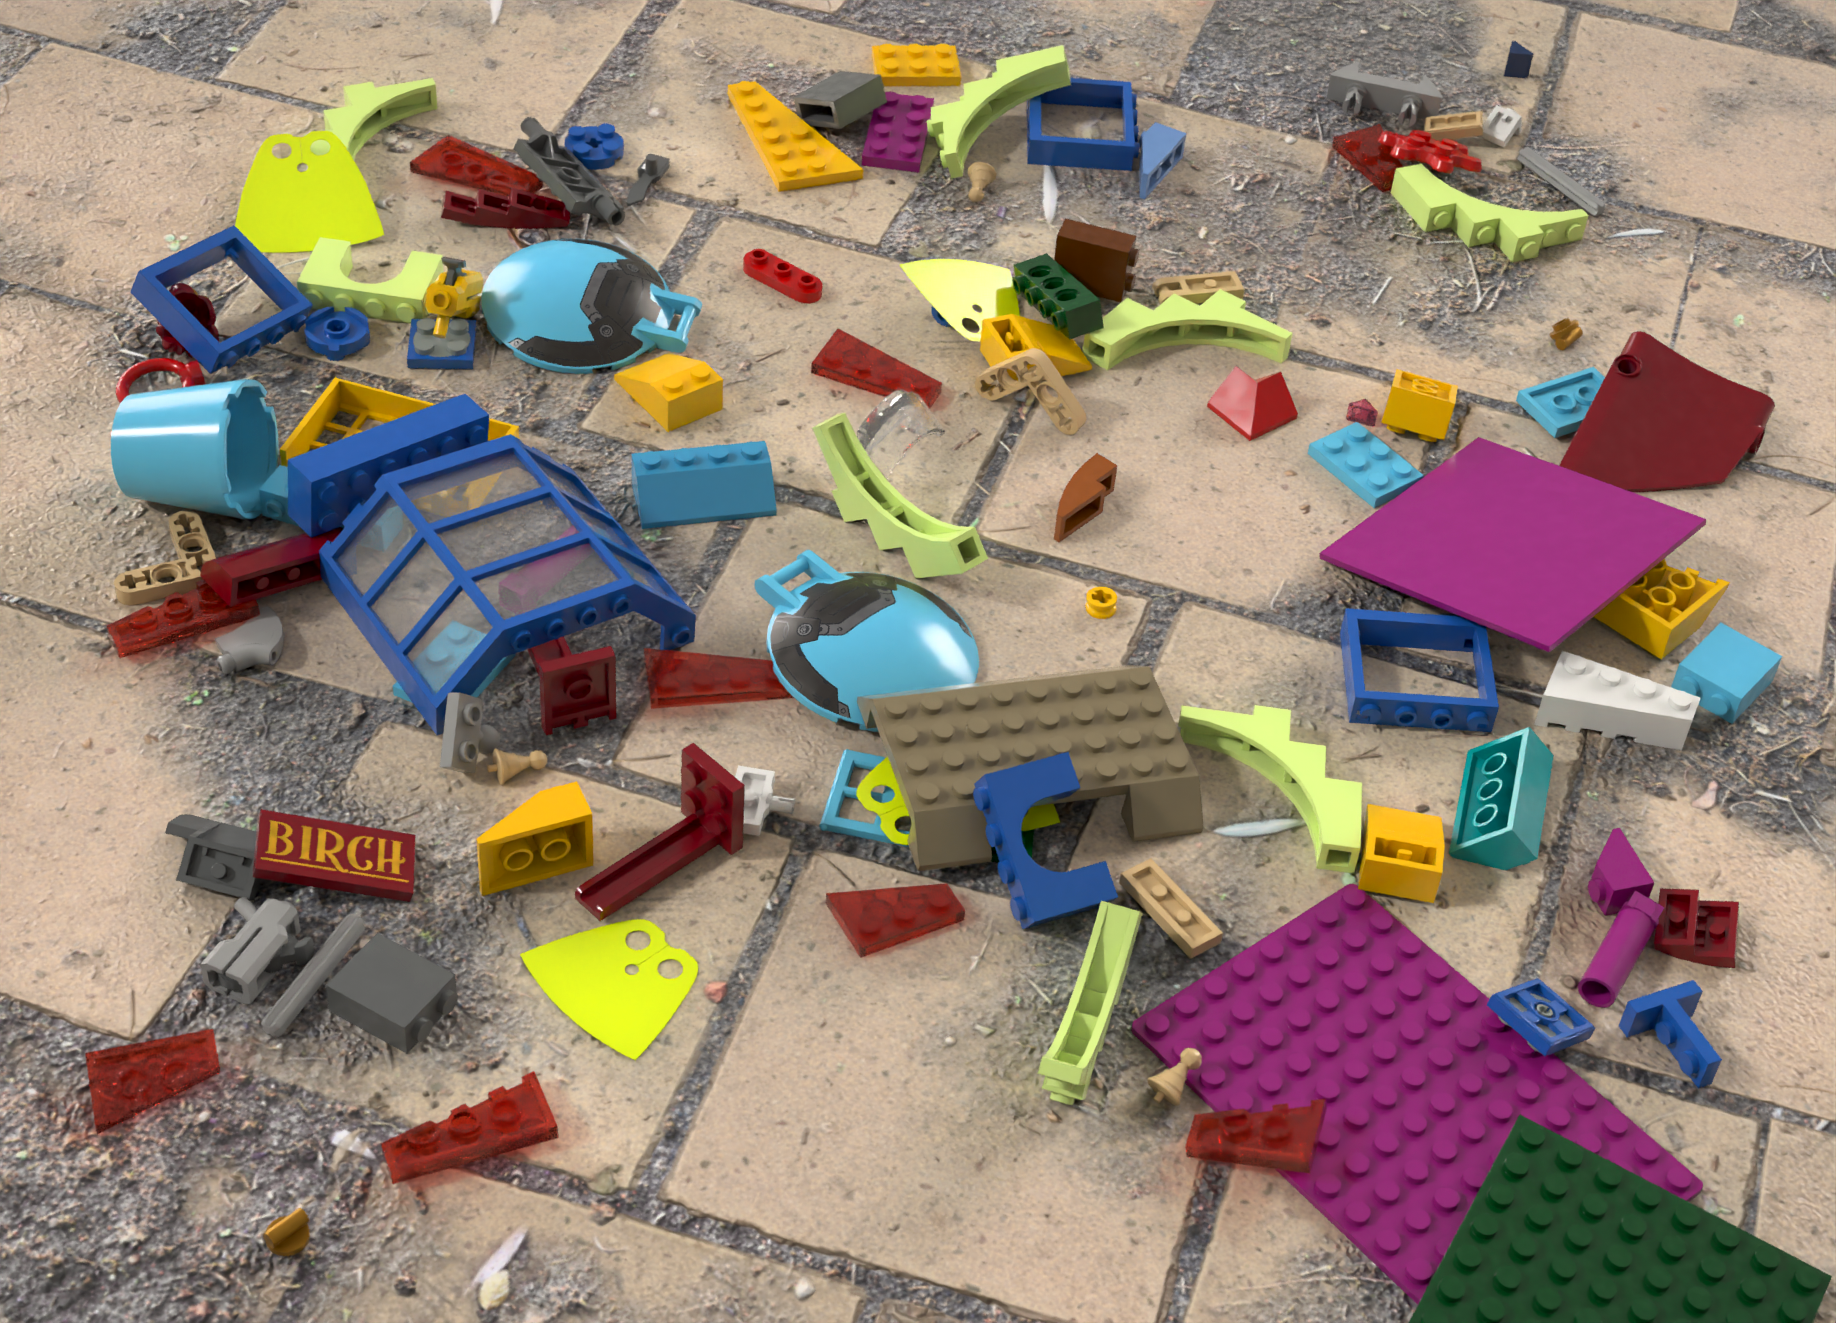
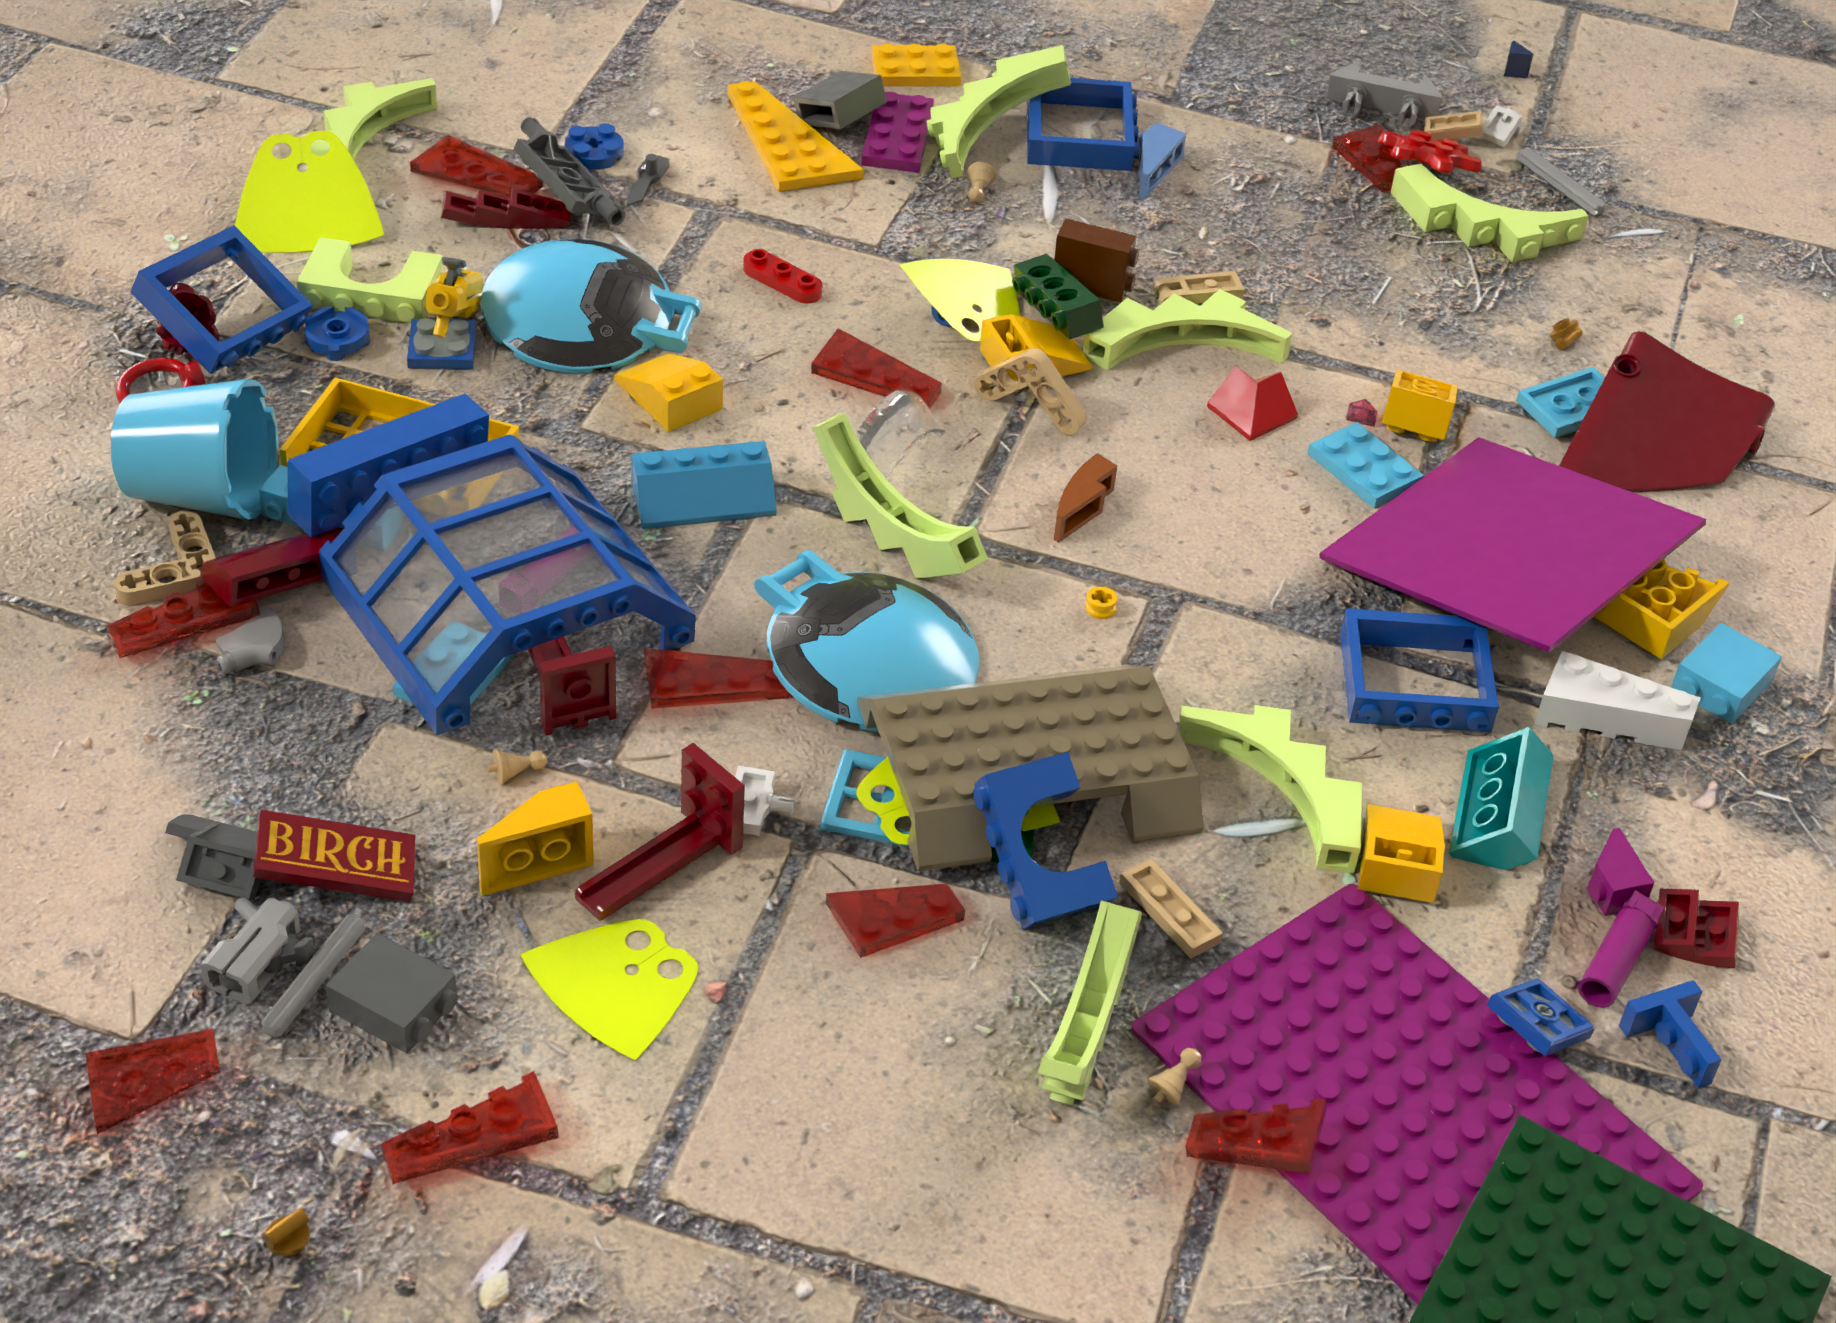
light grey plate [440,693,500,773] -> none

